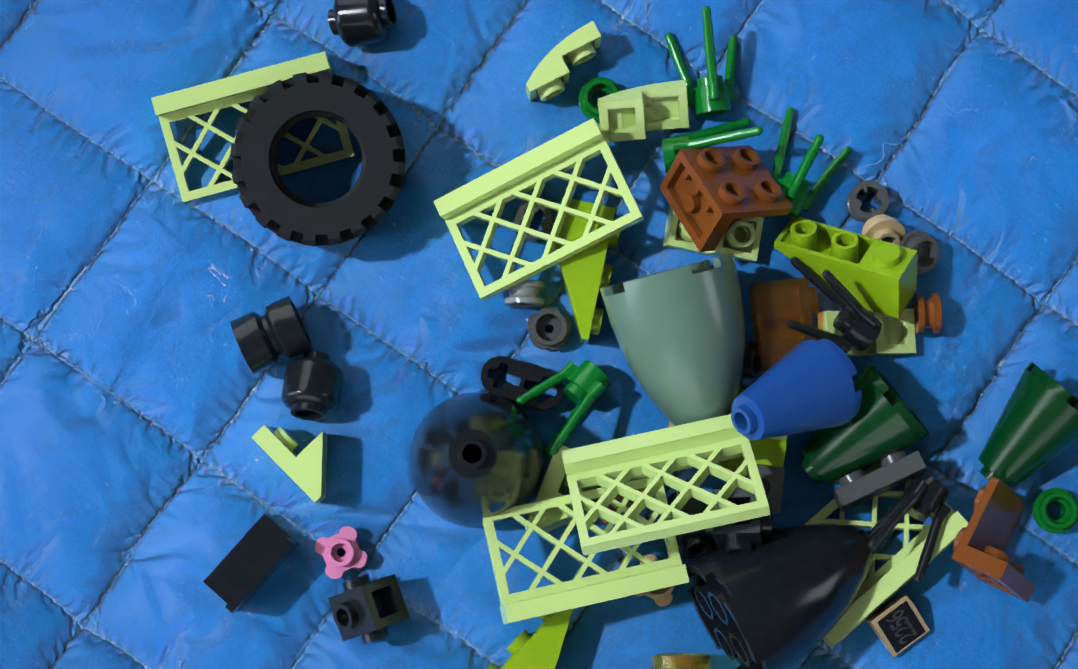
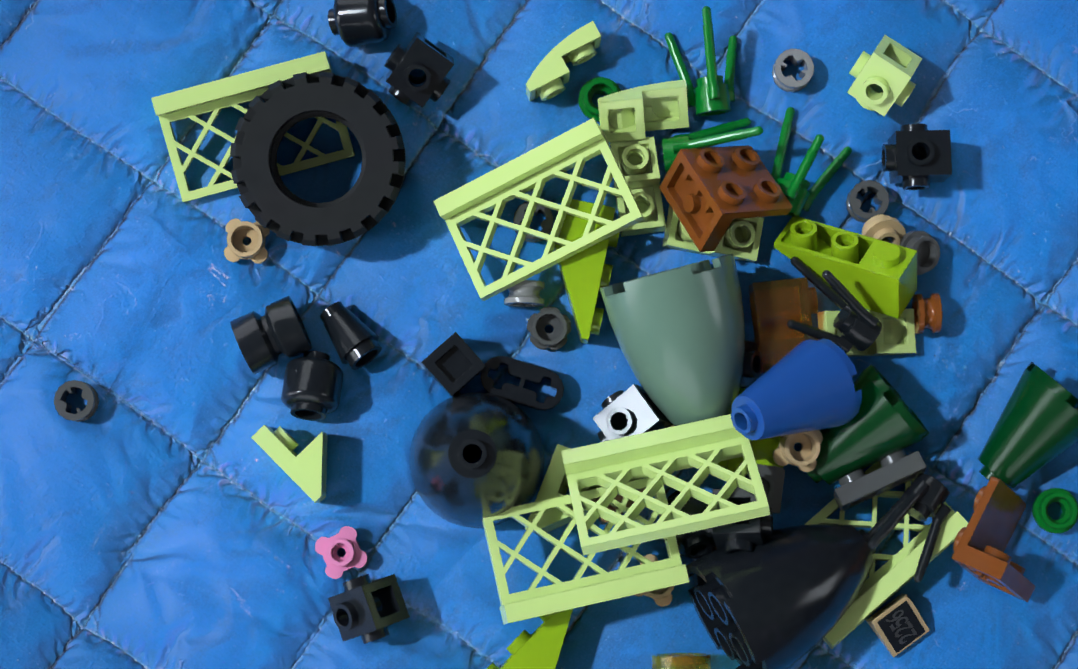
black panel [203,514,300,613] -> none
green plant [516,360,611,456] -> none
none -> dark grey bush [54,380,99,422]
none -> tan plate [224,218,270,264]
none -> black cone [320,302,382,370]
none -> black brick [384,32,454,108]
none -> black panel [422,332,486,397]
none -> brick [593,384,673,442]
none -> yellowish green slope [610,136,666,237]
none -> light grey bush [772,49,814,92]
none -> tan plate [773,430,823,472]
none -> yellowish green brick [847,35,923,117]
none -> black brick [881,124,952,190]

